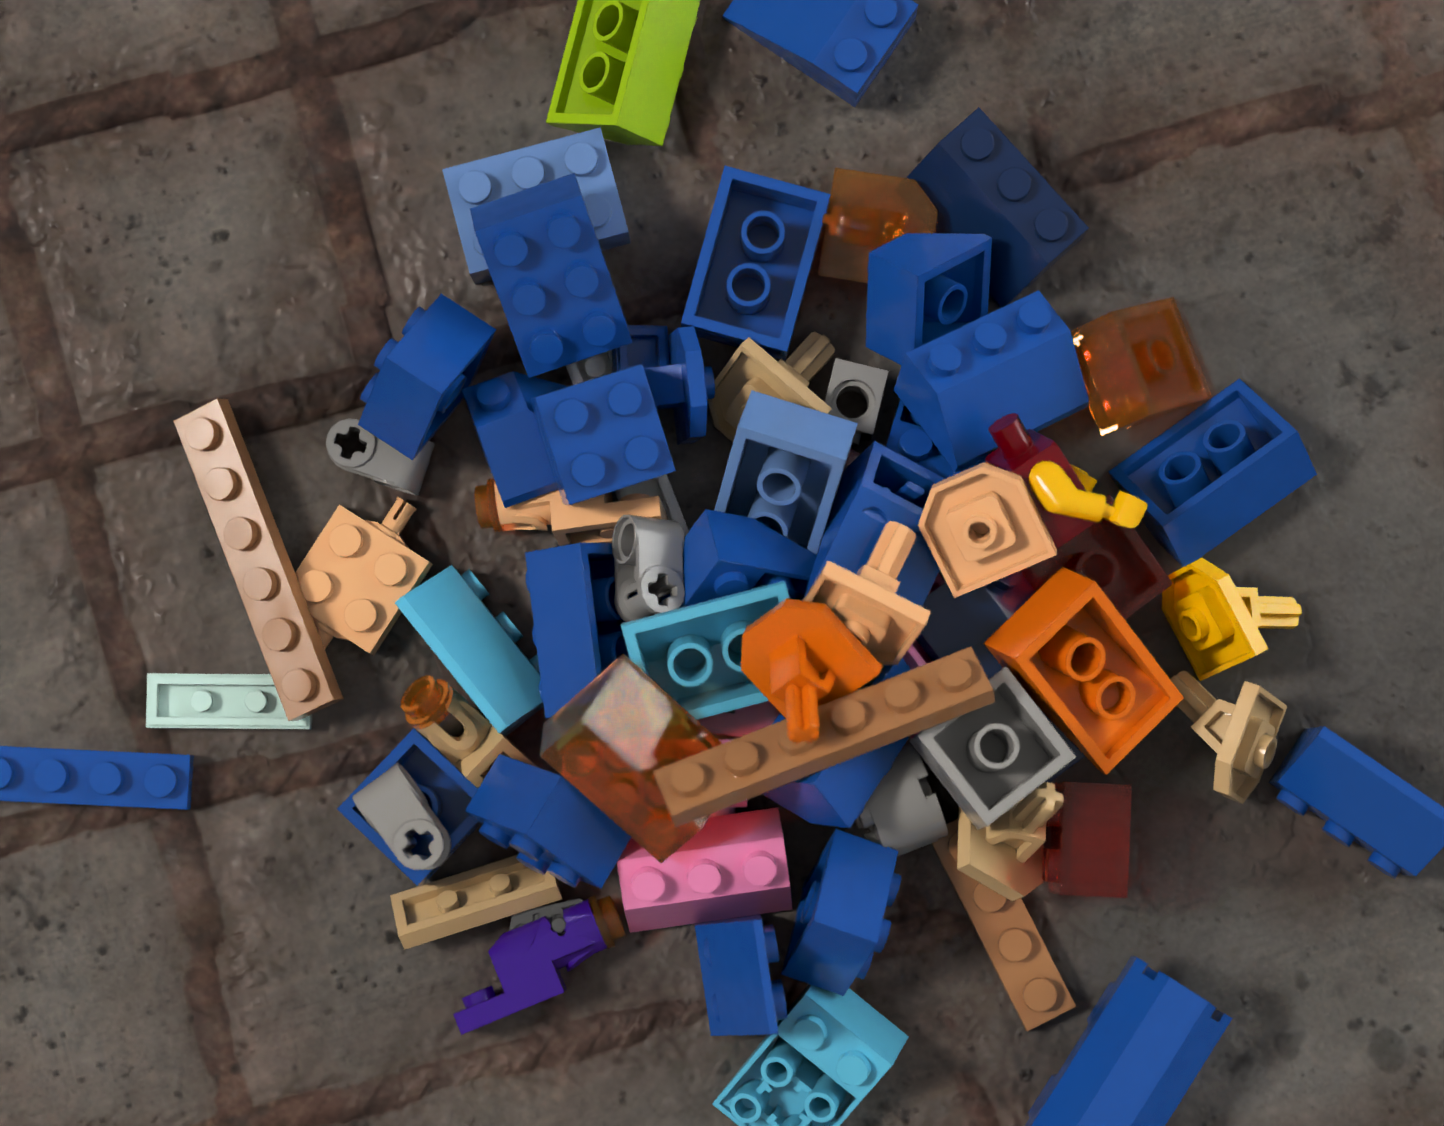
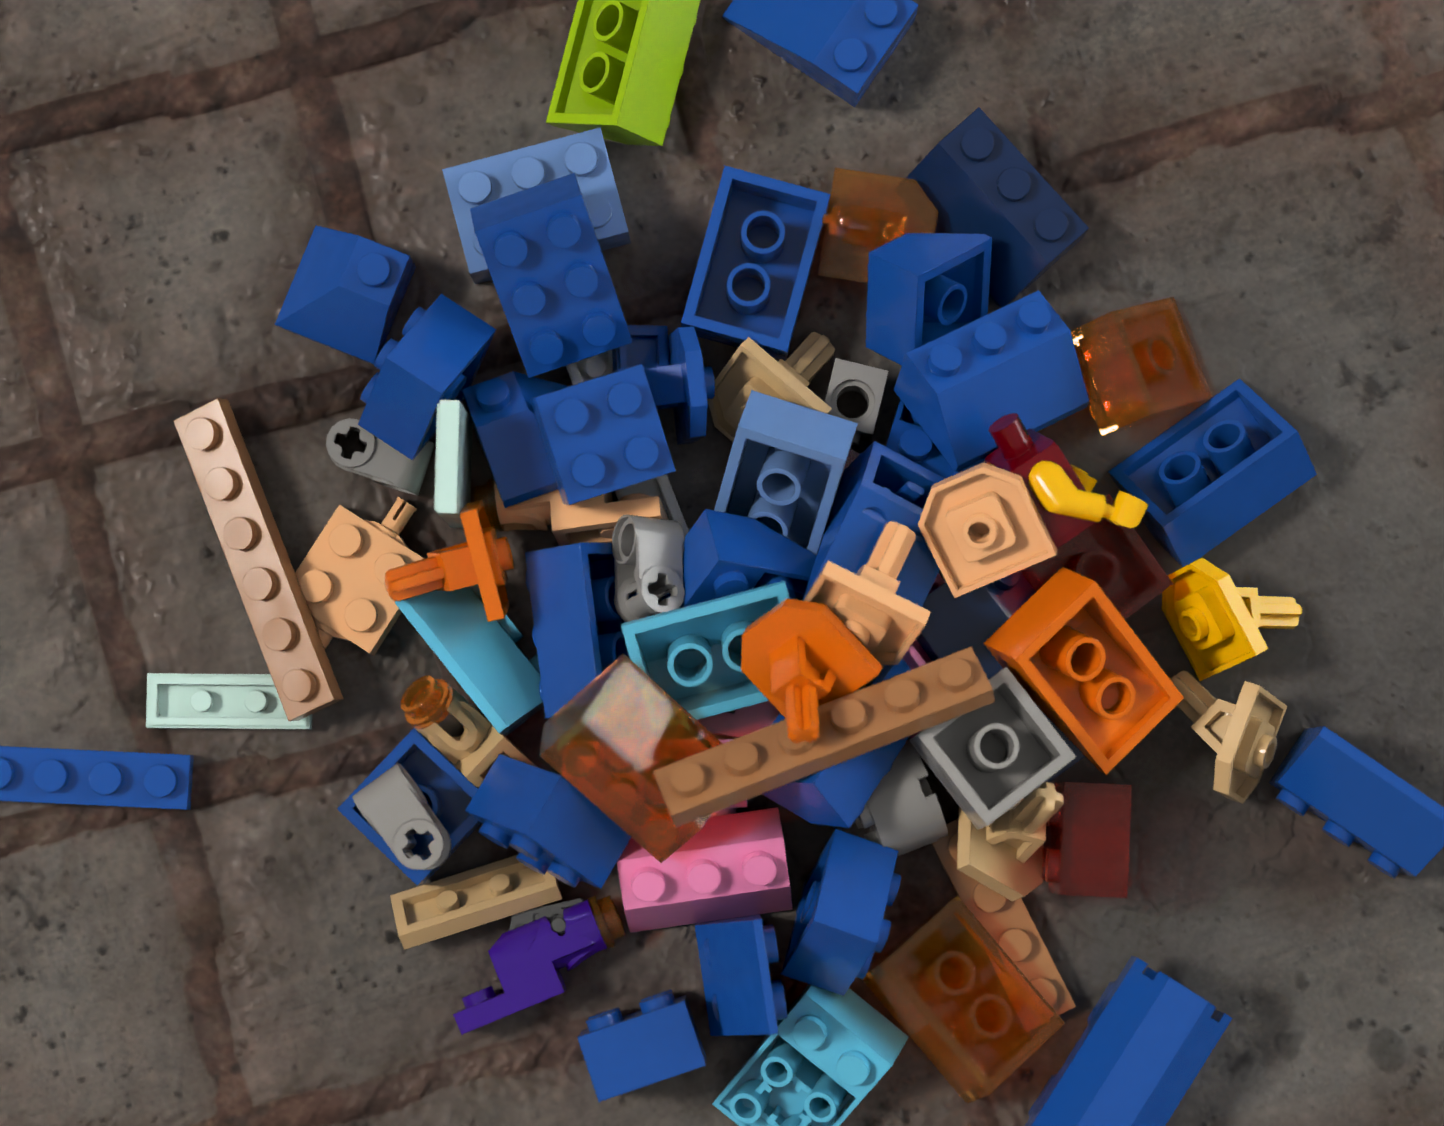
none -> blue slope [275,225,416,365]
none -> orange piece [384,500,514,622]
none -> light aqua tile [434,400,473,528]
none -> blue brick [577,989,707,1102]
none -> clear orange slope [862,896,1065,1104]

